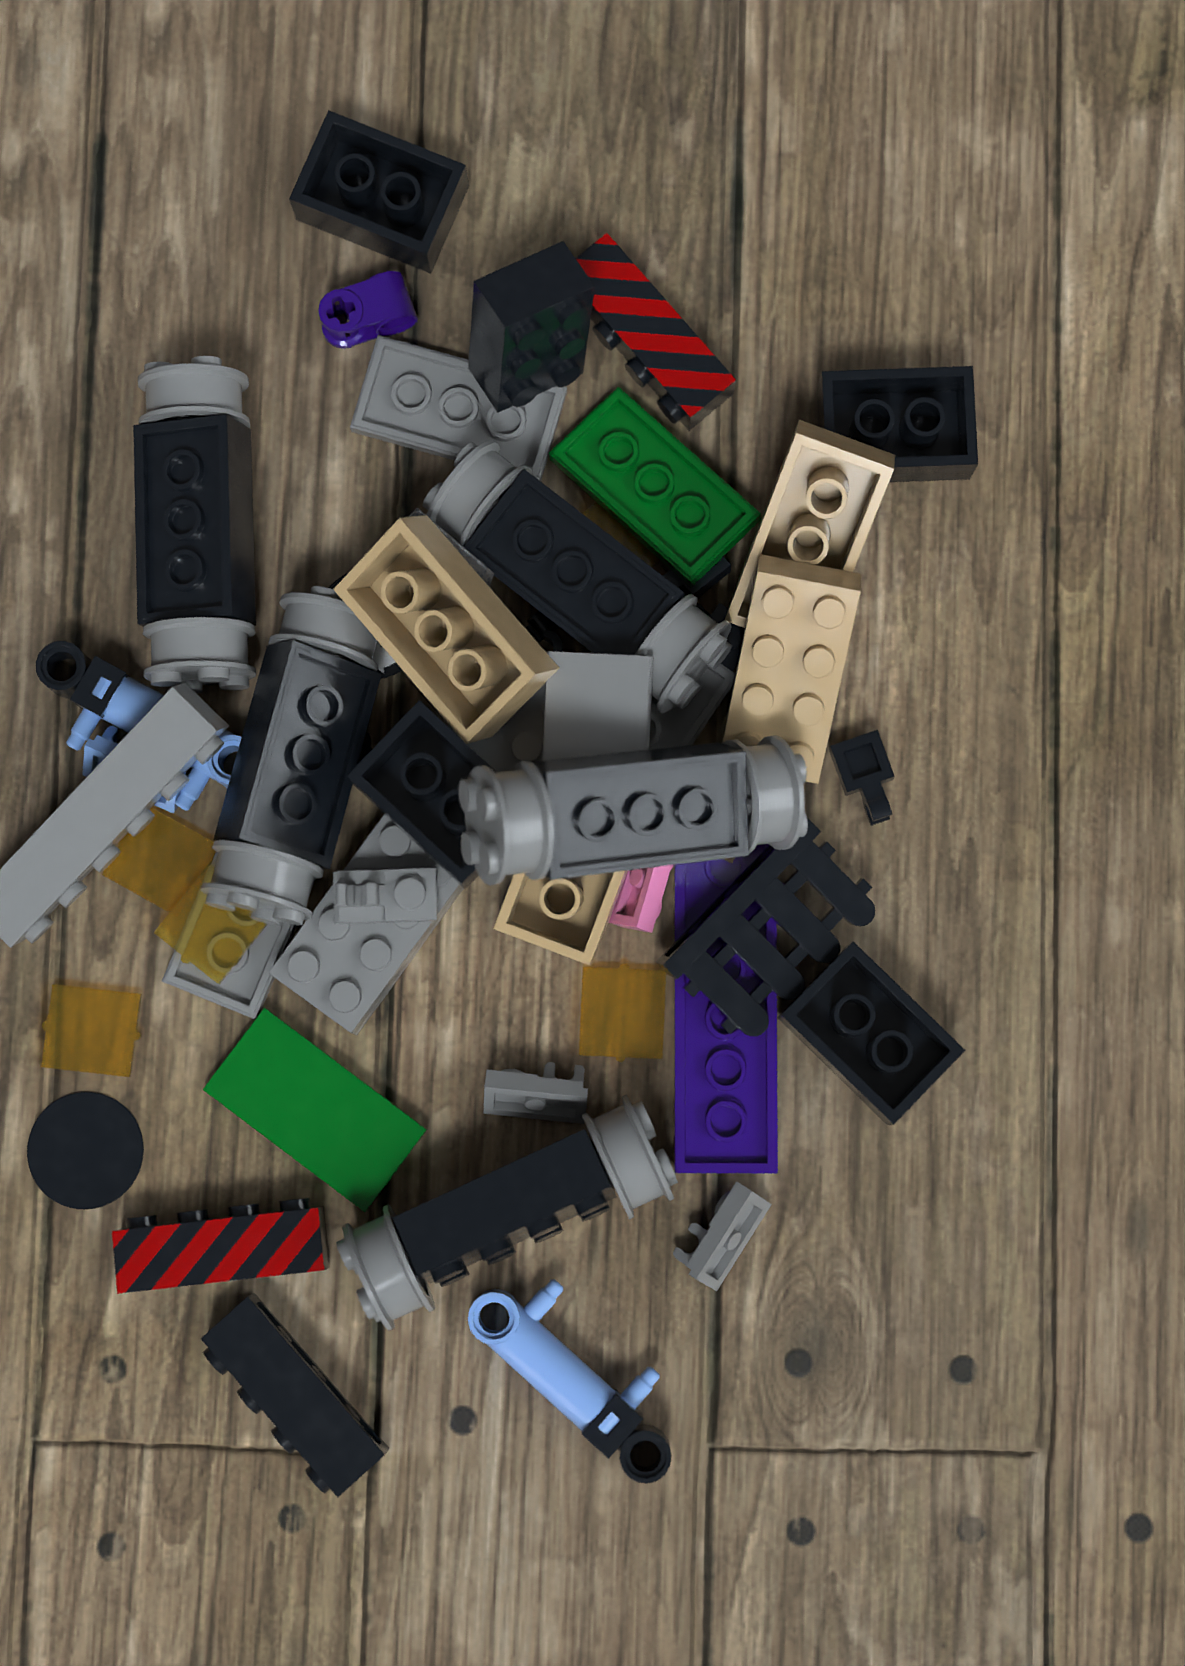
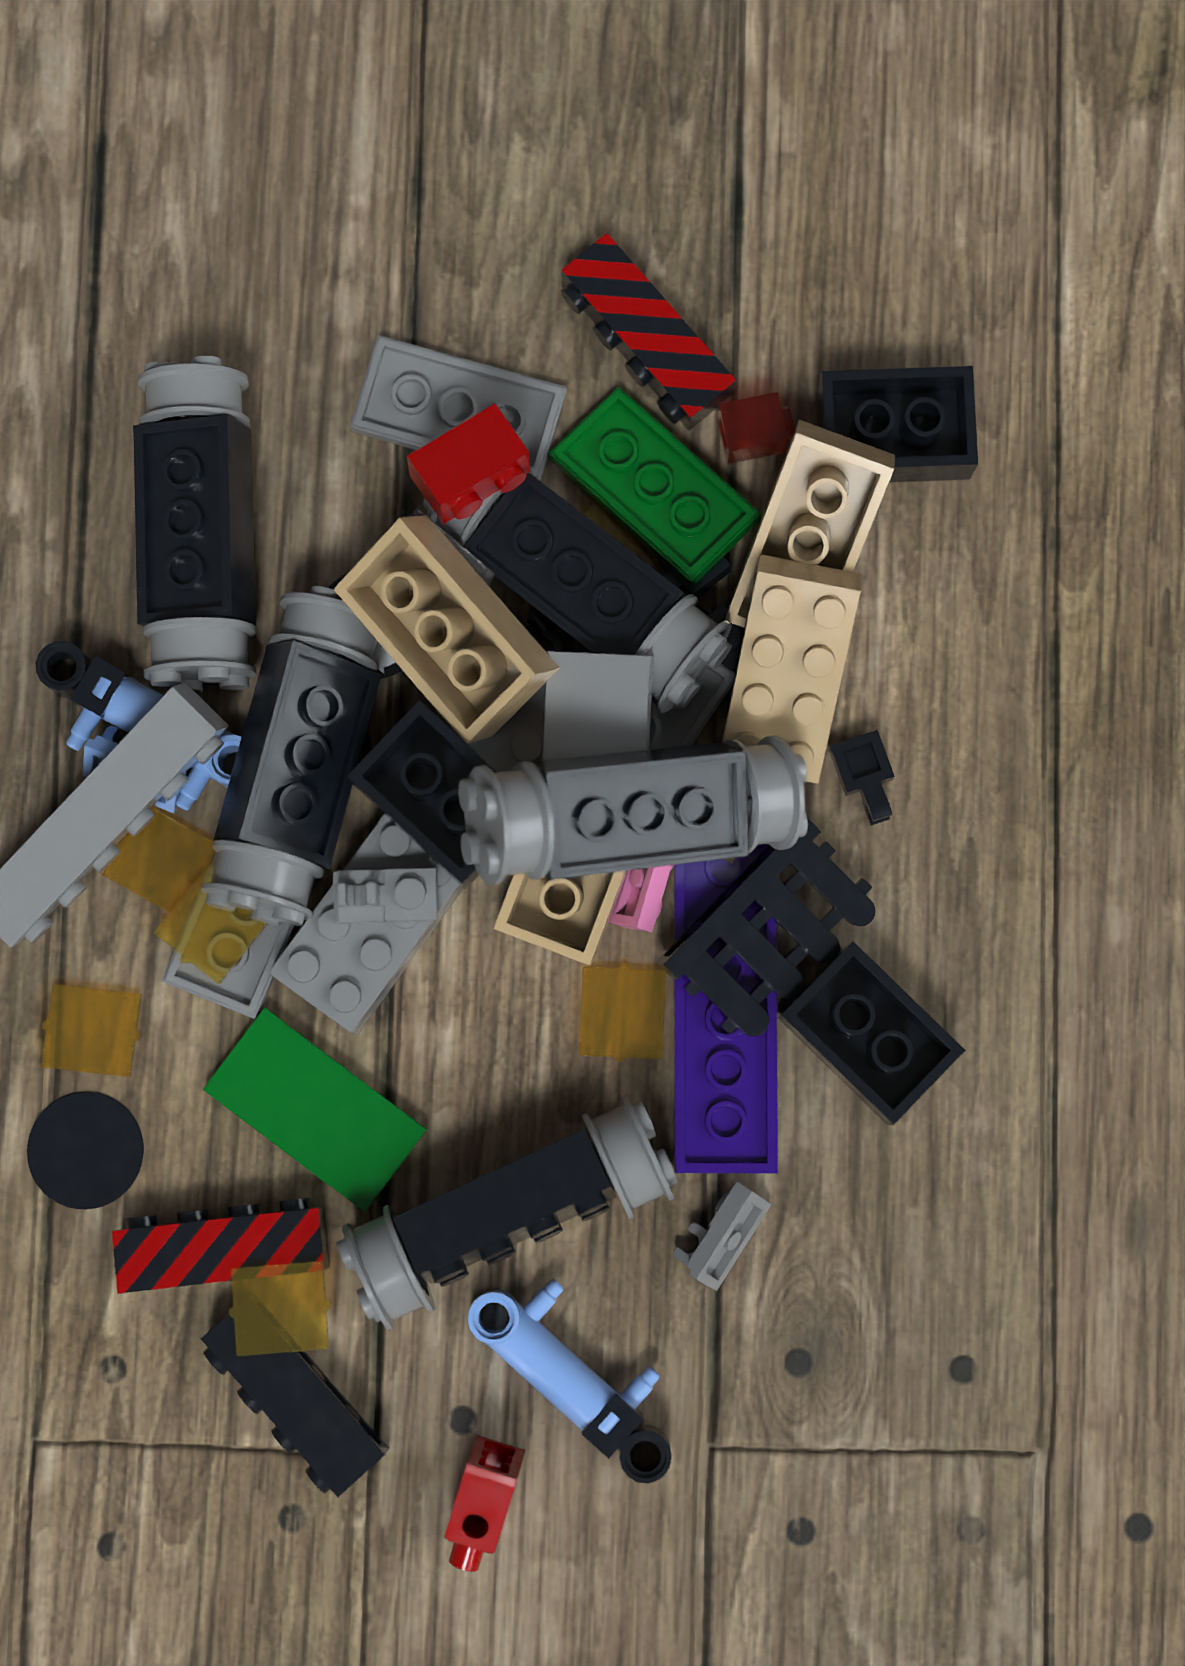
black brick [289,110,469,274] -> none
dark purple piece [318,271,418,349] -> none
black brick [468,241,595,413] -> none
light grey plate [483,1062,588,1124] -> none
none -> clear yellow piece [229,1261,332,1356]
none -> red brick [407,403,530,524]
none -> red torso [444,1435,526,1572]
none -> clear red brick [717,392,794,464]

